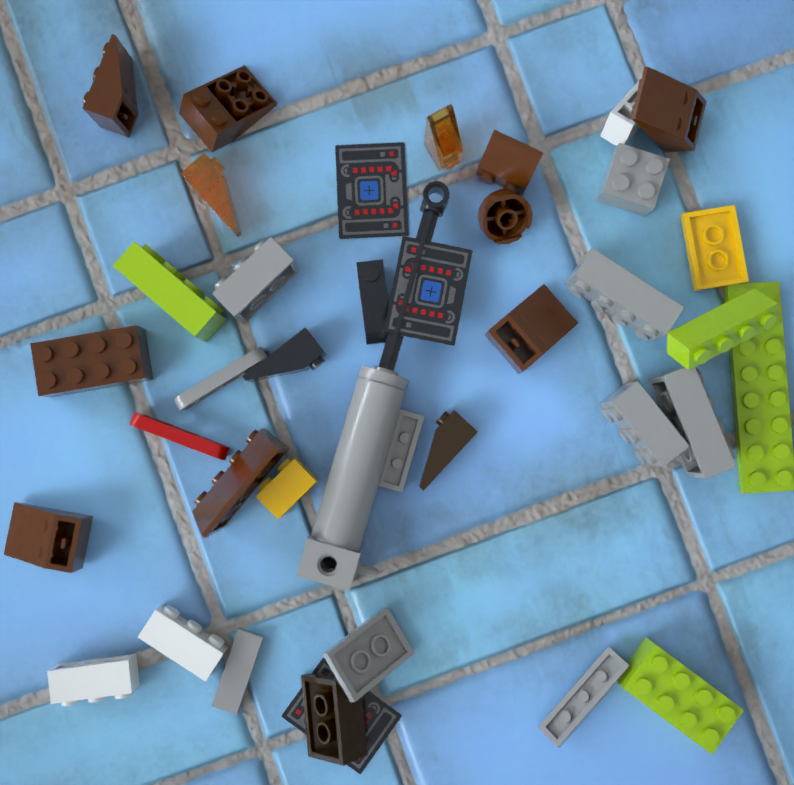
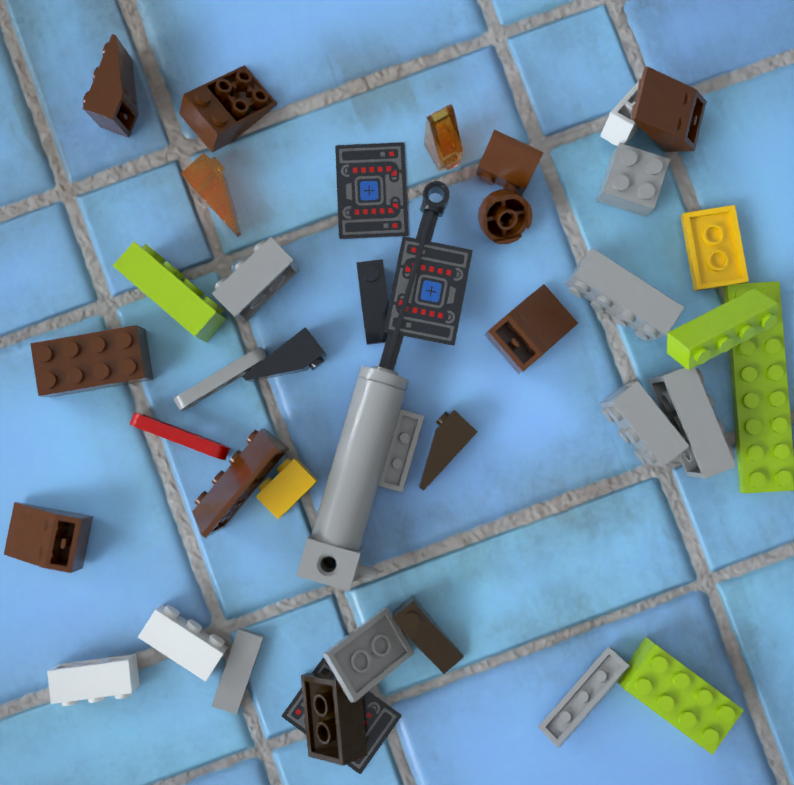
none -> dark brown slope [392,595,464,674]

